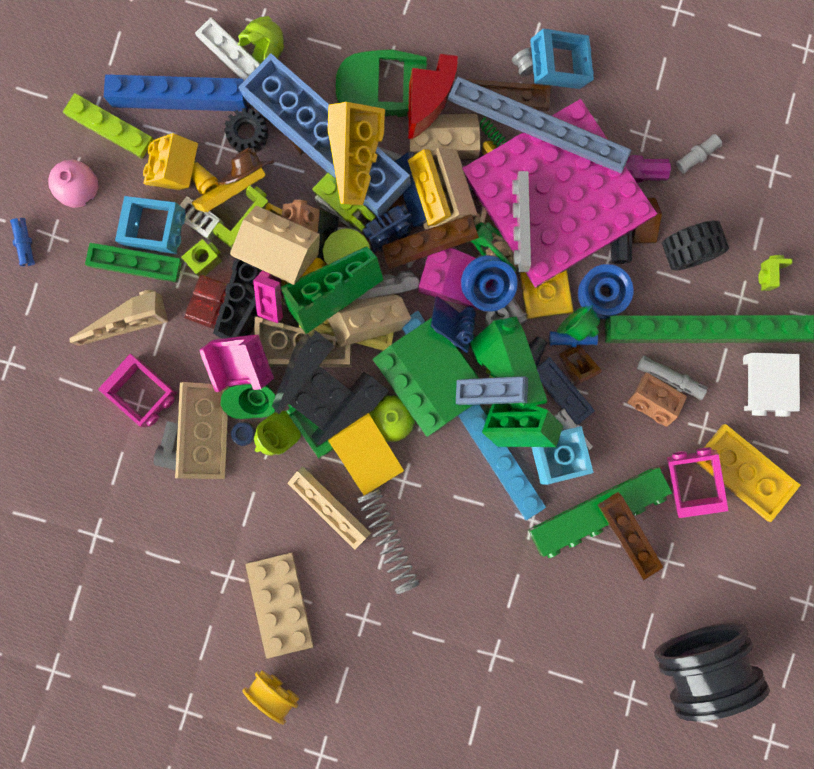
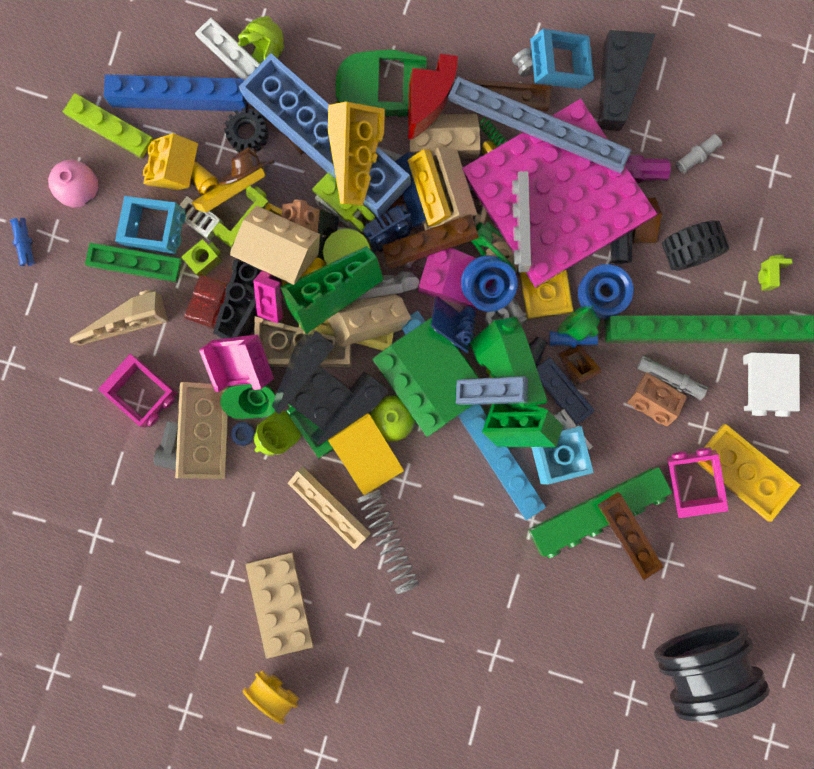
none -> black wedge [598,30,655,131]

